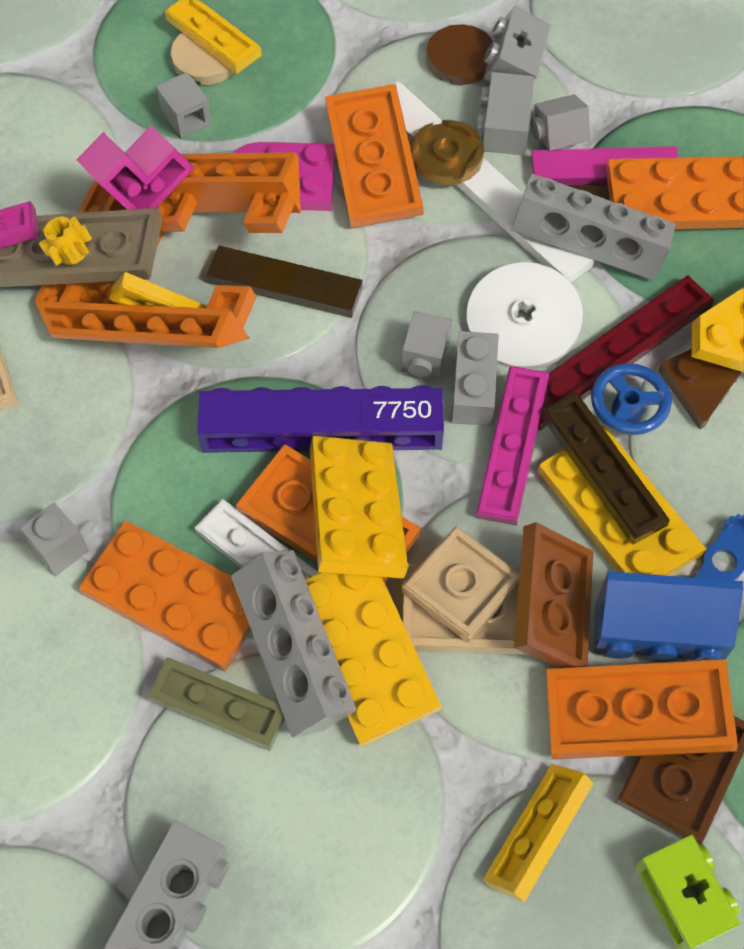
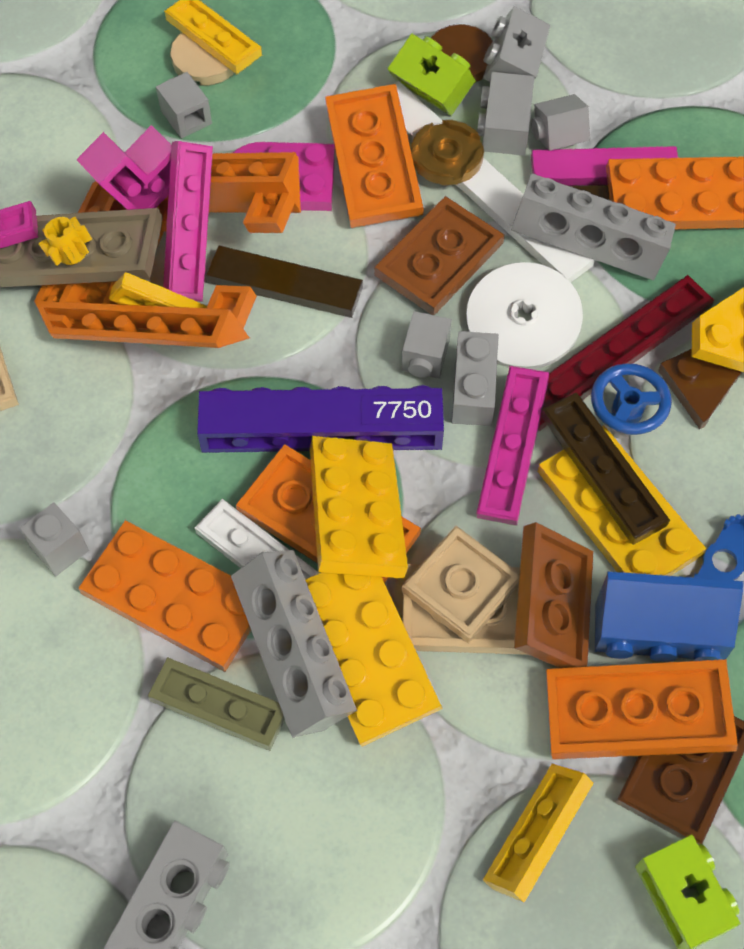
none -> dark pink tile [163,141,213,302]
none -> dark orange plate [374,196,504,315]
none -> lime brick [387,33,475,116]

